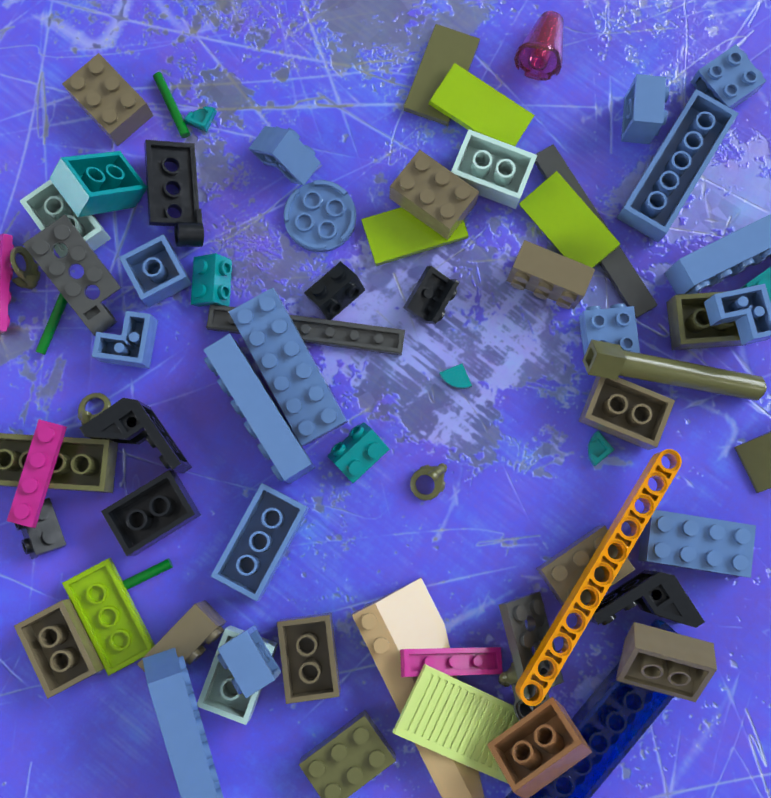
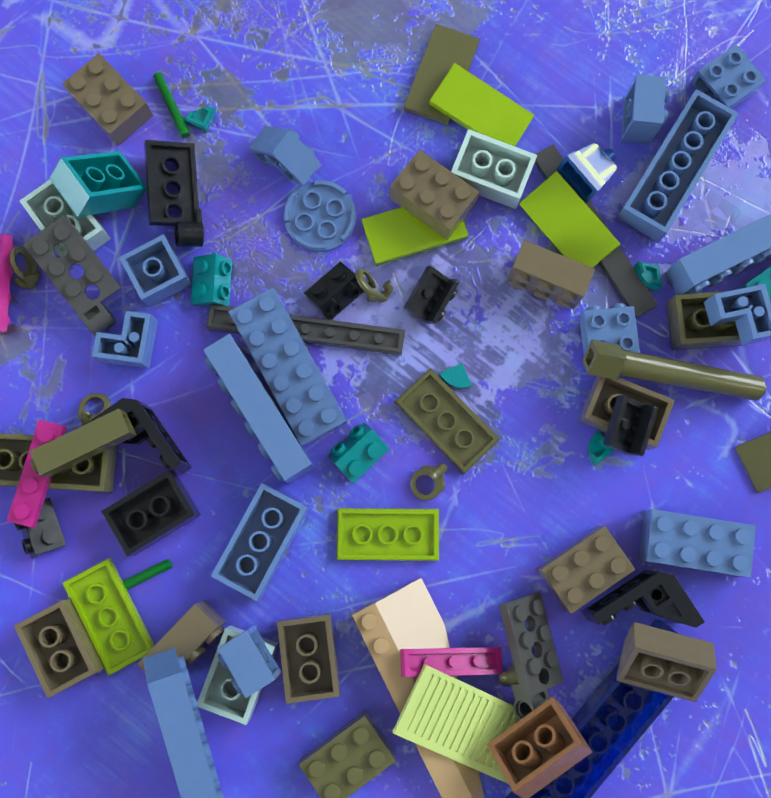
green bar [36,293,67,355] -> none
clear pink cone [514,11,563,80] -> none
light orange beam [515,449,682,706] -> none
none -> olive brick [29,409,136,477]
none -> lime tile [337,508,439,561]
none -> olive piece [355,268,393,303]
none -> olive tile [394,368,500,474]
none -> blue torso [556,143,617,203]
none -> black bracket [603,395,658,456]
none -> teal tile [634,261,662,291]

